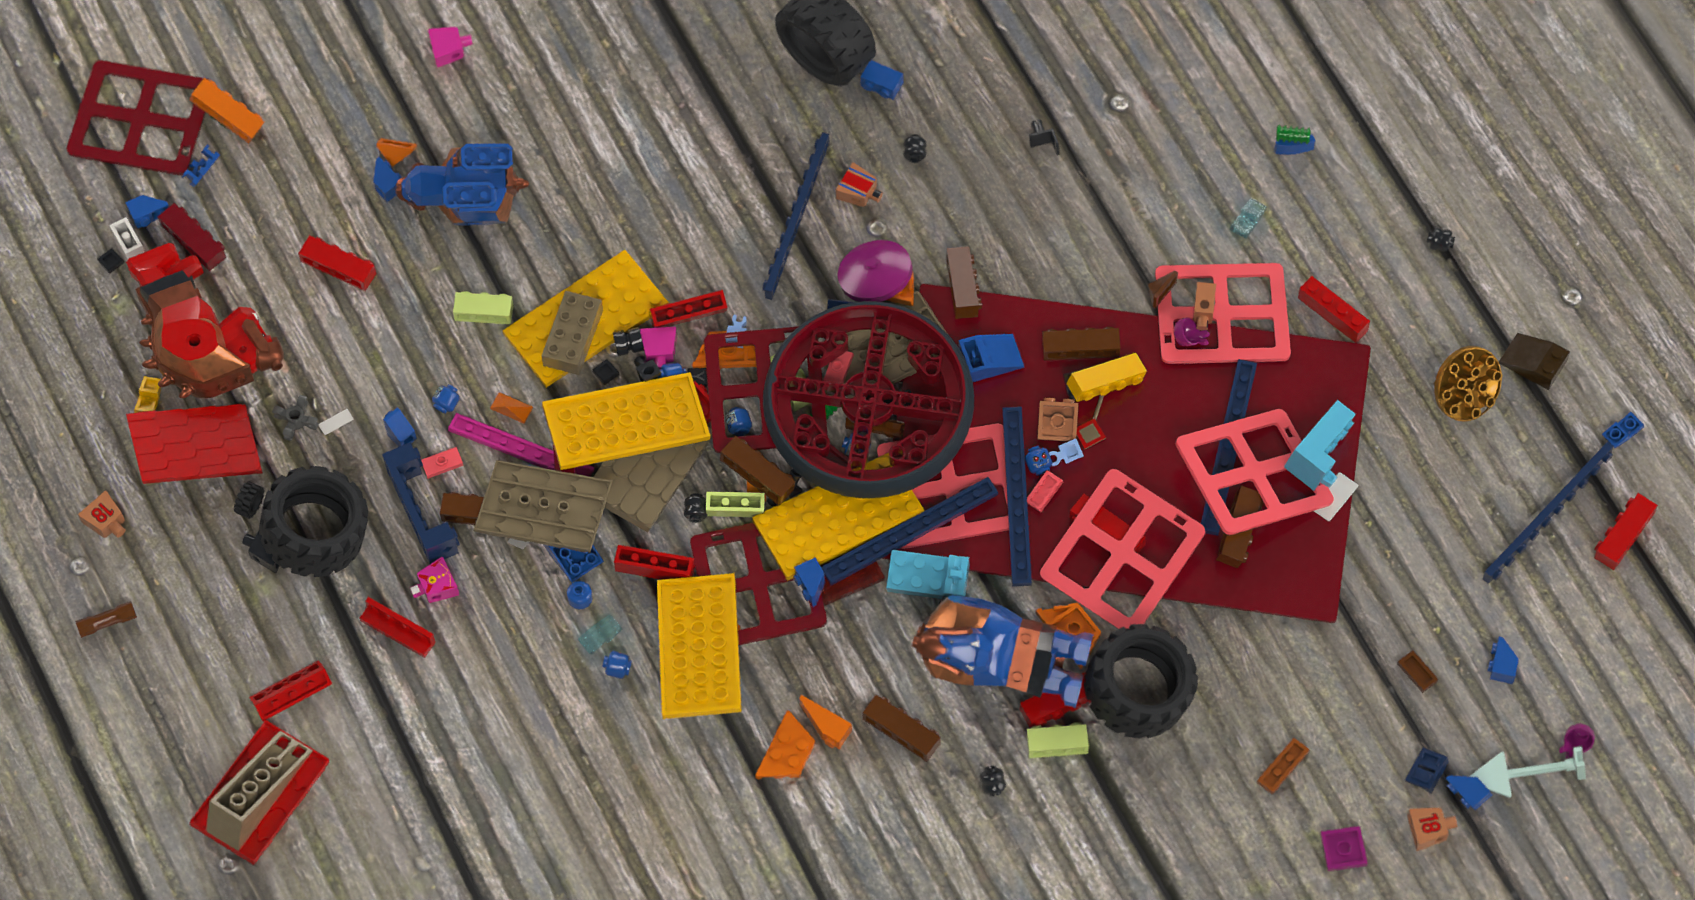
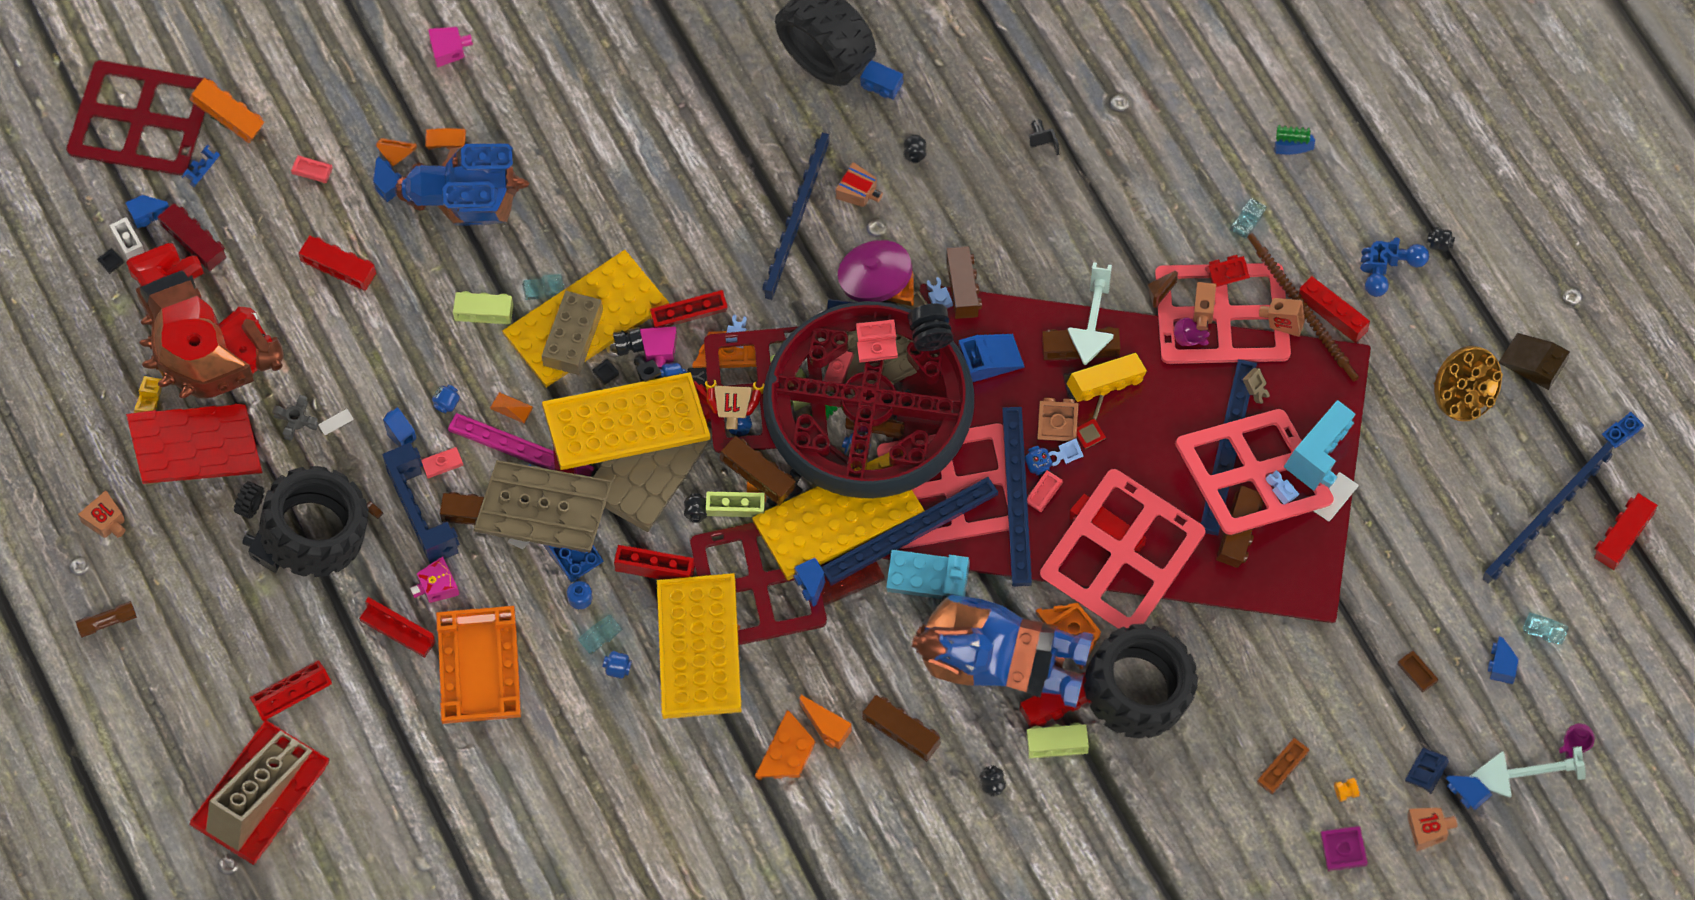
none -> coral plate [291,155,333,184]
none -> reddish brown tile [367,501,383,519]
none -> orange slope [425,128,466,150]
none -> orange slope [436,606,521,724]
none -> clear light blue slope [522,274,564,300]
none -> torso [705,380,765,429]
none -> coral plate [856,319,896,342]
none -> coral plate [857,338,898,363]
none -> black wheel [908,304,953,351]
none -> light blue plate [927,277,953,308]
none -> light aqua piece [1068,262,1113,365]
none -> red bracket [1205,255,1250,287]
none -> dark tan plate [1242,368,1269,404]
none -> reddish brown hose [1247,233,1359,382]
none -> nougat torso [1259,298,1305,337]
none -> light blue plate [1265,470,1299,505]
none -> light orange wheel [1334,778,1360,802]
none -> blue piece [1360,237,1429,297]
none -> clear light blue slope [1522,612,1569,645]

